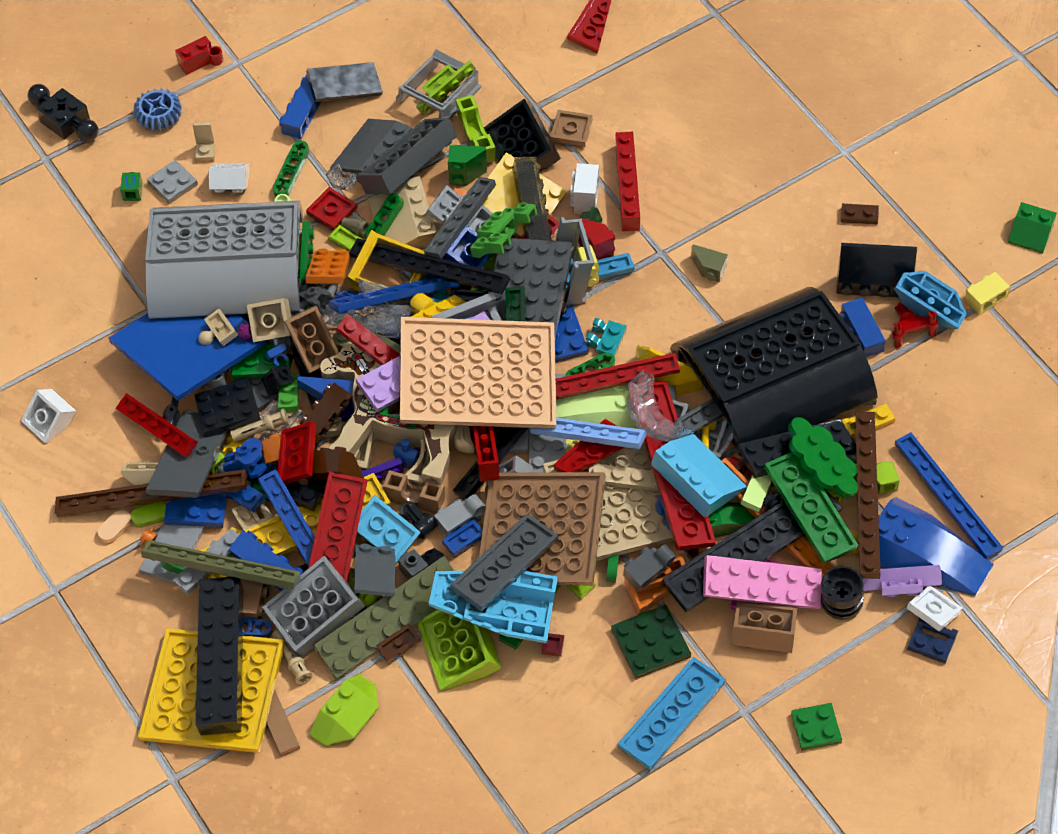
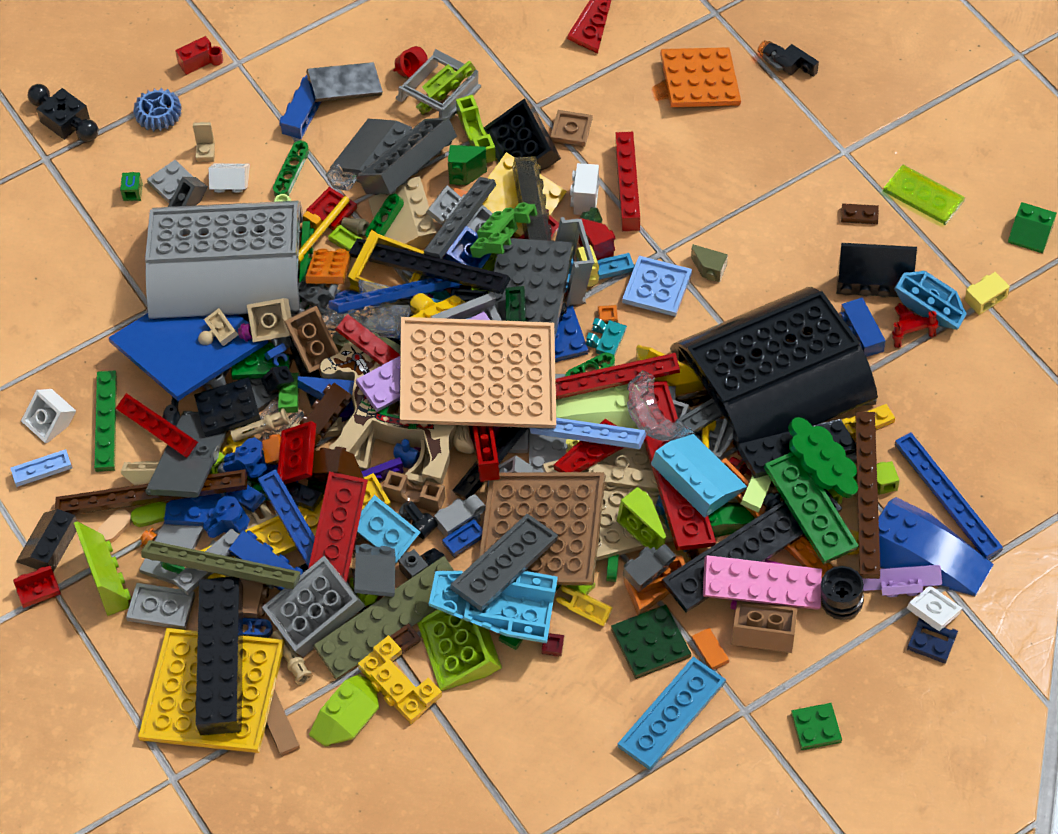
none -> light blue plate [10,449,72,487]
none -> red bracket [13,566,61,608]
none -> black slope [16,509,77,572]
none -> lime slope [74,521,131,616]
none -> green plate [94,370,117,472]
none -> light grey plate [126,583,195,630]
none -> dark grey slope [168,177,208,207]
none -> blue hinge [203,496,250,538]
none -> yellow bar [298,196,350,264]
none -> light orange plate [303,211,322,232]
none -> yellow bracket [358,635,442,725]
none -> red piece [393,46,428,78]
none -> yellow hinge [555,585,613,626]
none -> orange tile [598,305,618,324]
none -> lime slope [616,487,666,550]
none -> light blue plate [622,256,692,317]
none -> clear orange slope [652,79,669,101]
none -> orange plate [660,47,741,107]
none -> dark brown slope [675,389,712,407]
none -> orange tile [692,628,729,670]
none -> black plate [758,40,819,77]
none -> clear neon green tile [883,165,965,225]

